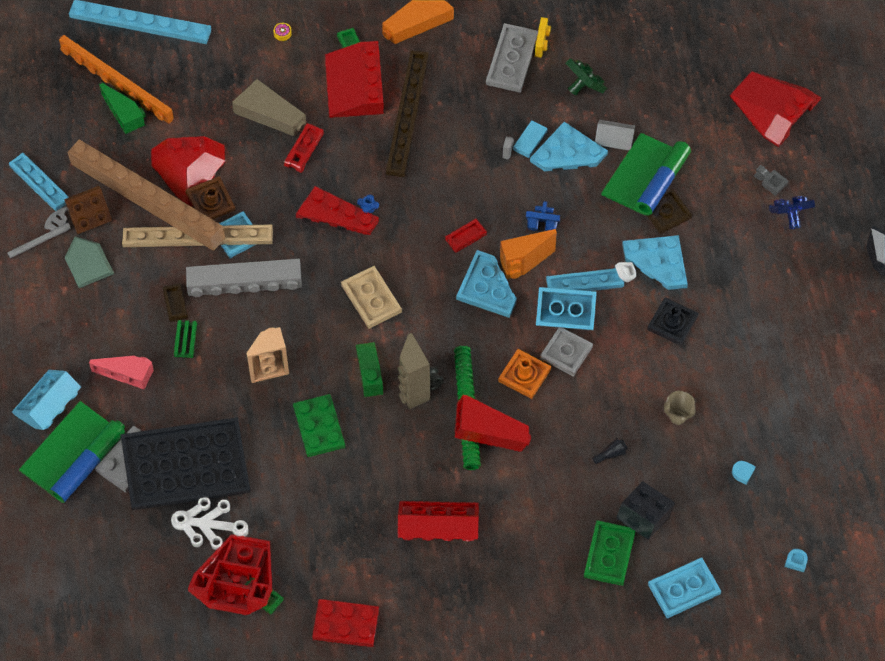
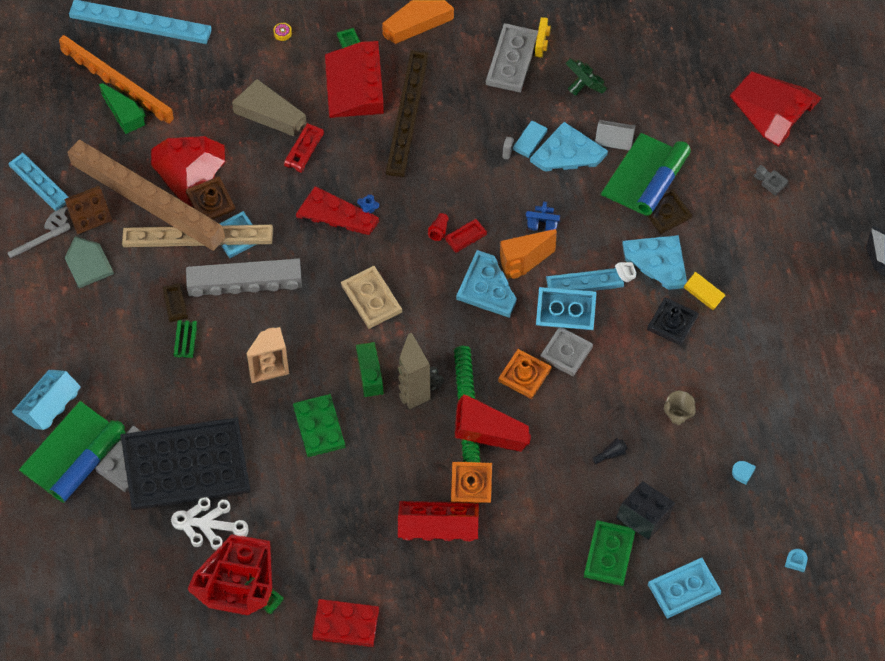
coral slope [89,356,154,390] -> none
clear blue plate [769,196,815,229] -> none
none -> red cone [428,213,449,241]
none -> orange plate [451,462,492,503]
none -> yellow tile [683,272,725,310]

